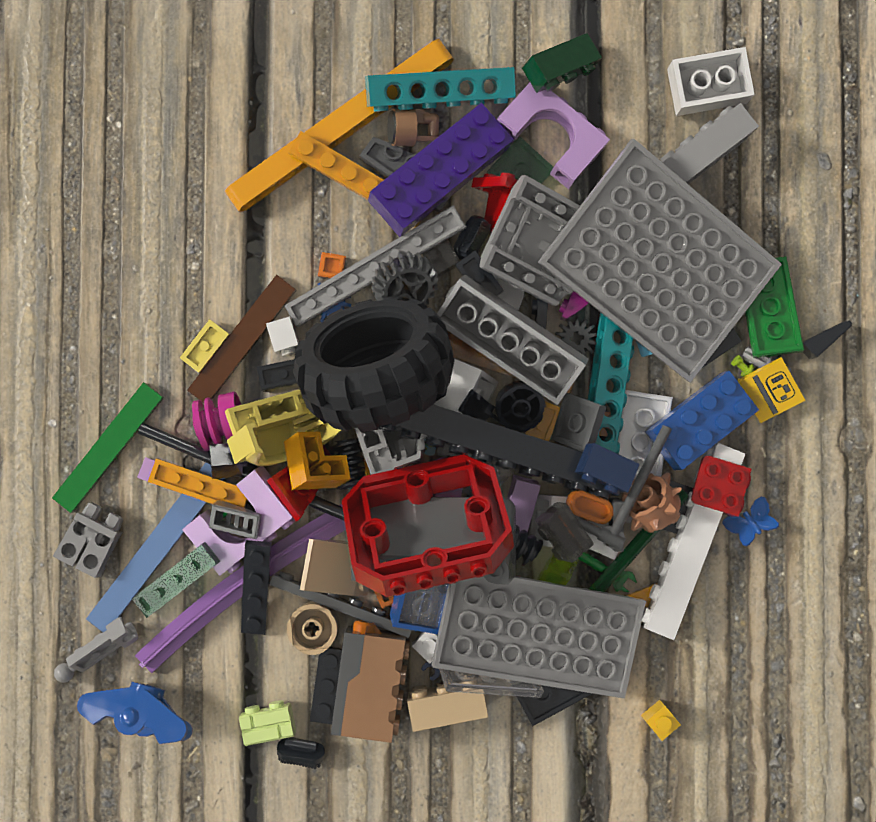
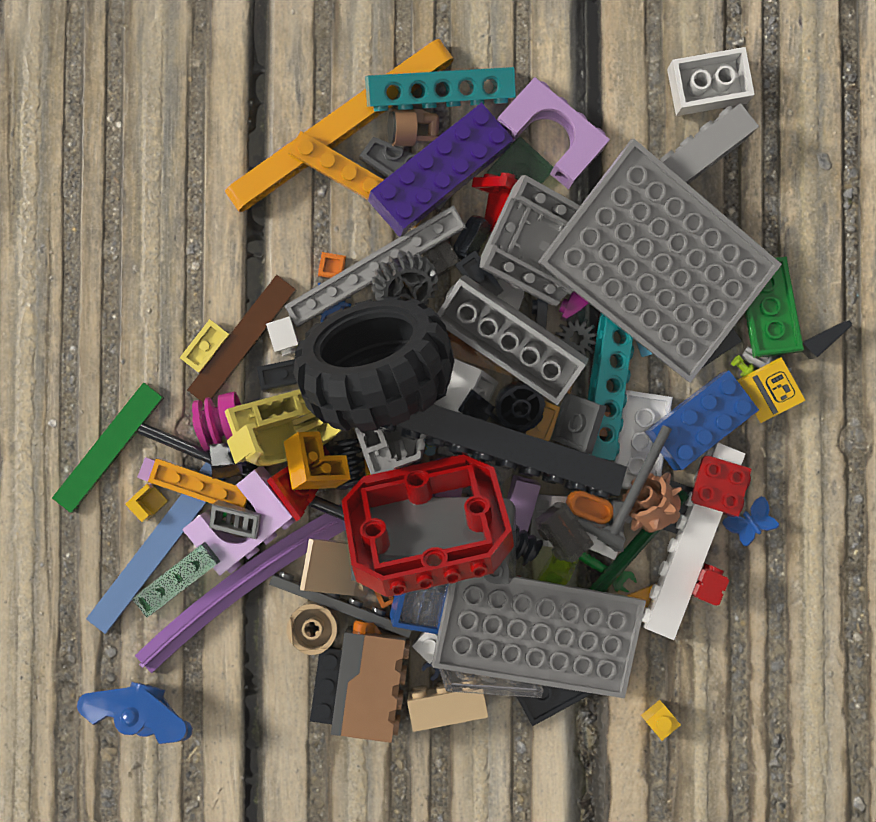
light grey hips [53,502,124,578] -> none
light grey plate [54,617,138,683] -> none
yellowish green brick [239,700,296,746] -> none
black plate [241,540,272,635] -> none
black piece [277,737,325,769] -> none
dark green brick [522,33,602,93] -> none
dark blue brick [575,443,640,495] -> none
none -> yellow panel [125,483,168,522]
none -> red brick [692,563,729,606]

